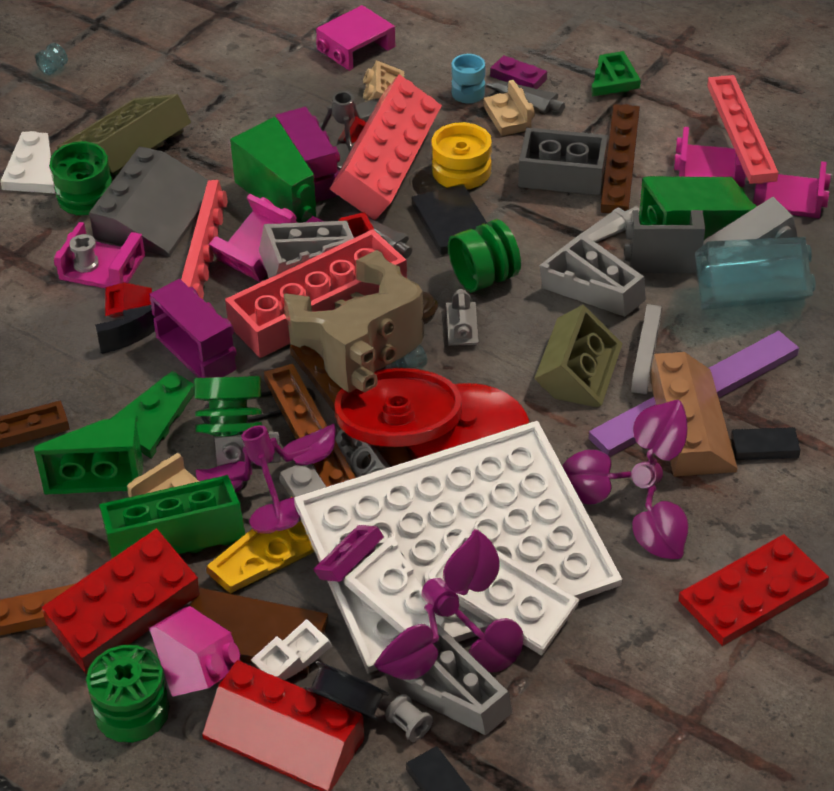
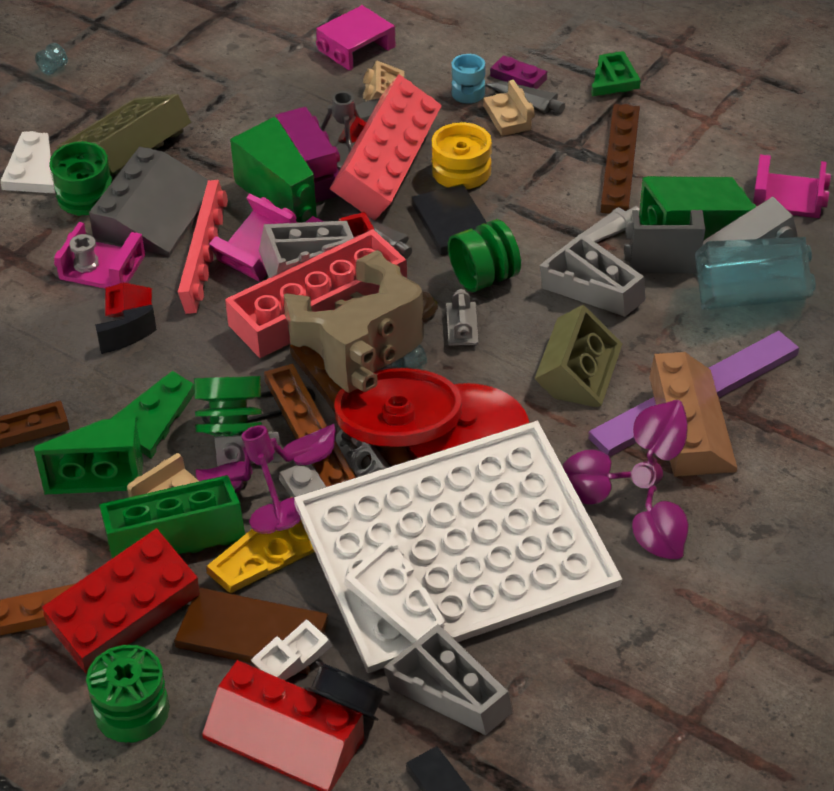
magenta piece [149,278,237,378] -> none
dark pink slope [149,606,240,697] -> none
magenta plate [313,525,384,582] -> none
magenta plant [374,529,524,680] -> none
light grey bush [385,694,433,742] -> none
white tile [425,530,579,656] -> none
dark grey brick [518,127,608,195] -> none
light grey beam [631,304,662,395] -> none
dark pink panel [674,127,746,187] -> none
red plate [678,534,829,646] -> none
coral plate [707,75,778,184] -> none
black tile [731,427,801,460] -> none

